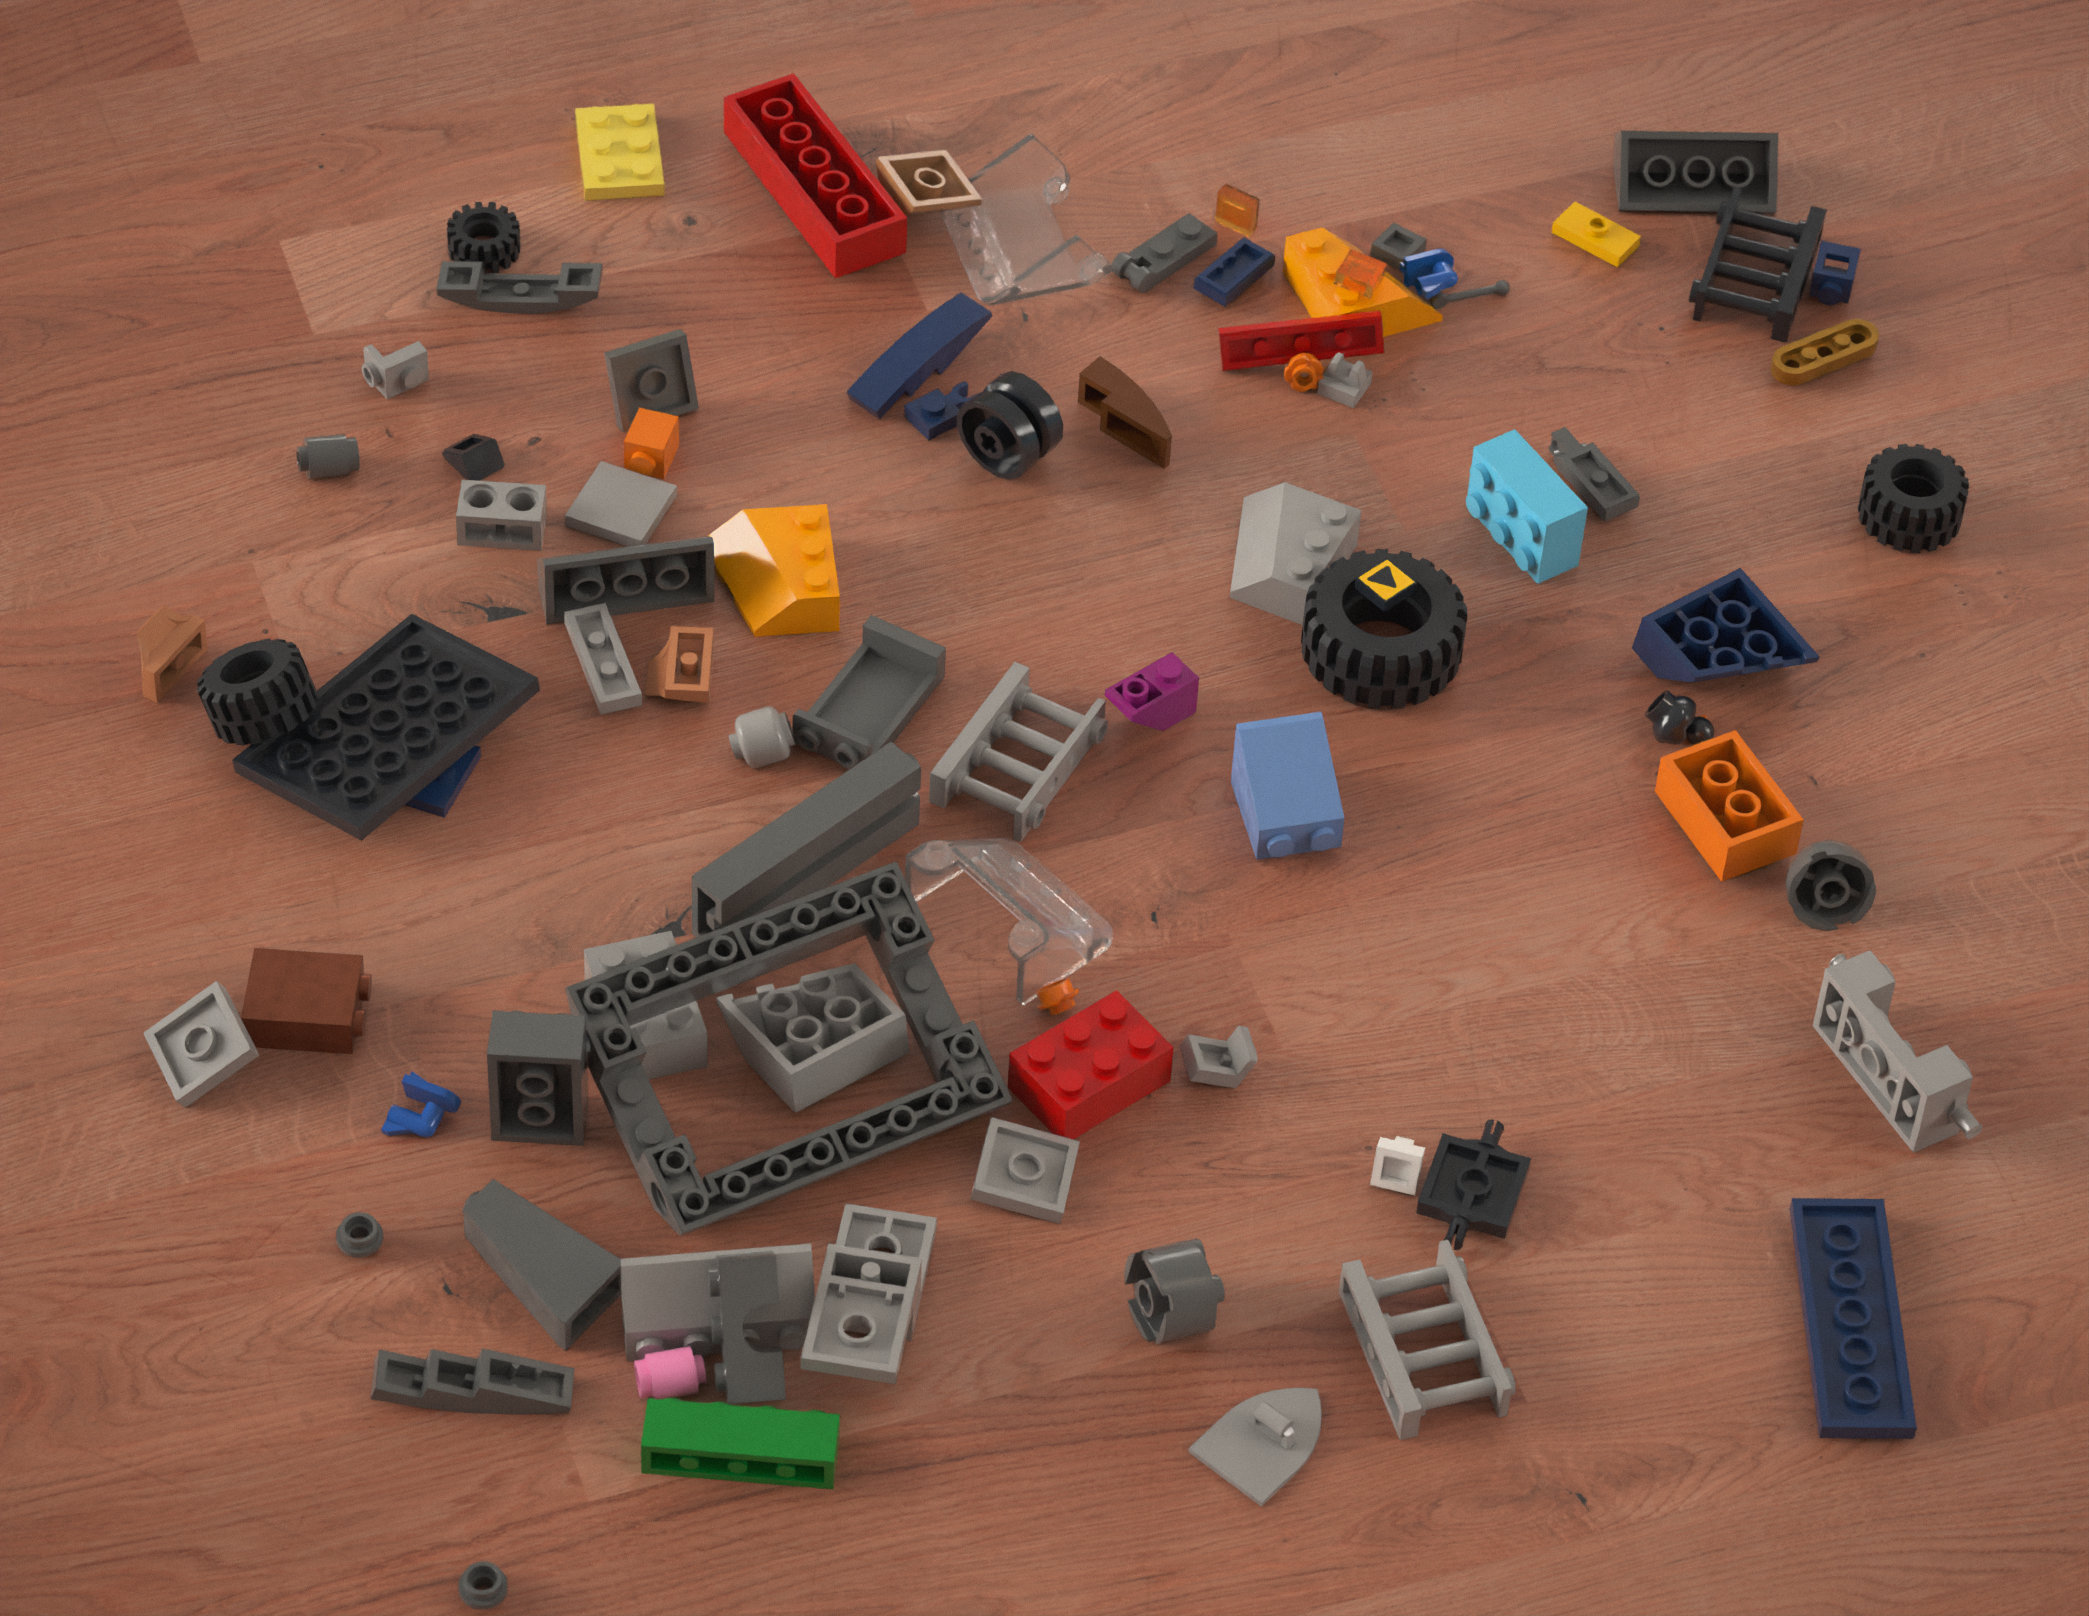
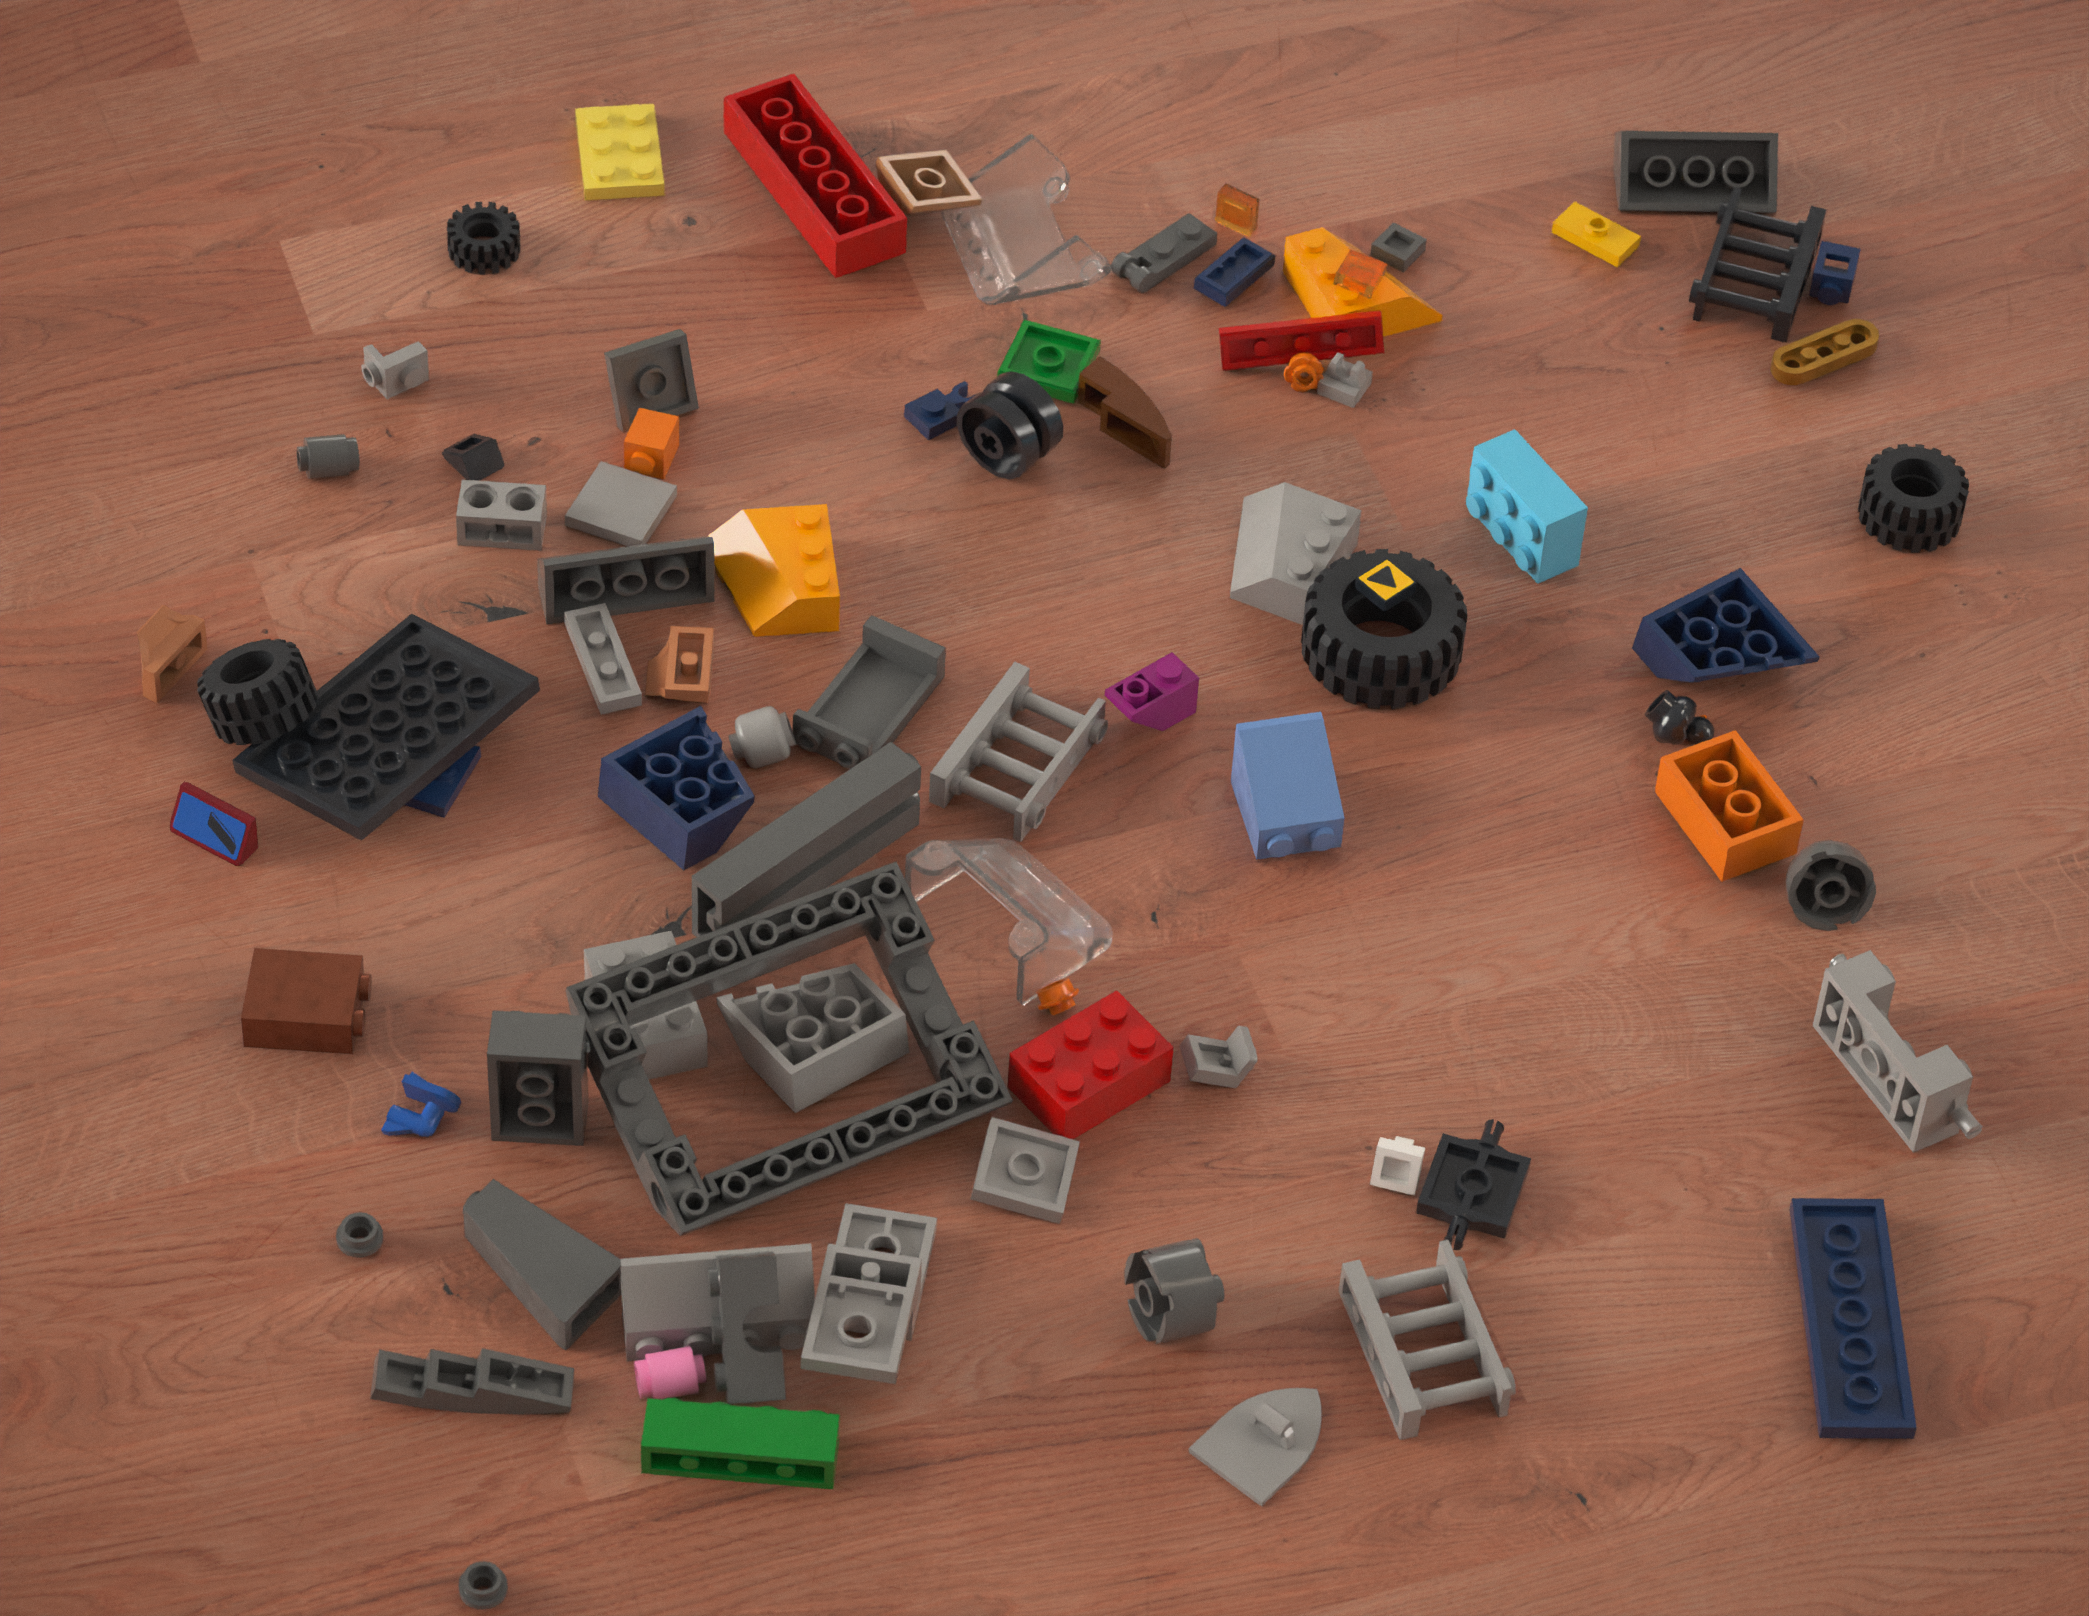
light grey plate [143,981,259,1108] -> none
dark grey slope [436,261,603,314] -> none
dark blue slope [846,292,993,419] -> none
blue piece [1400,248,1458,299] -> none
dark grey hinge [1430,280,1510,309] -> none
dark grey hinge [1549,427,1640,522] -> none
none -> slope [170,781,259,866]
none -> dark blue wedge [598,706,755,870]
none -> green plate [997,319,1101,404]

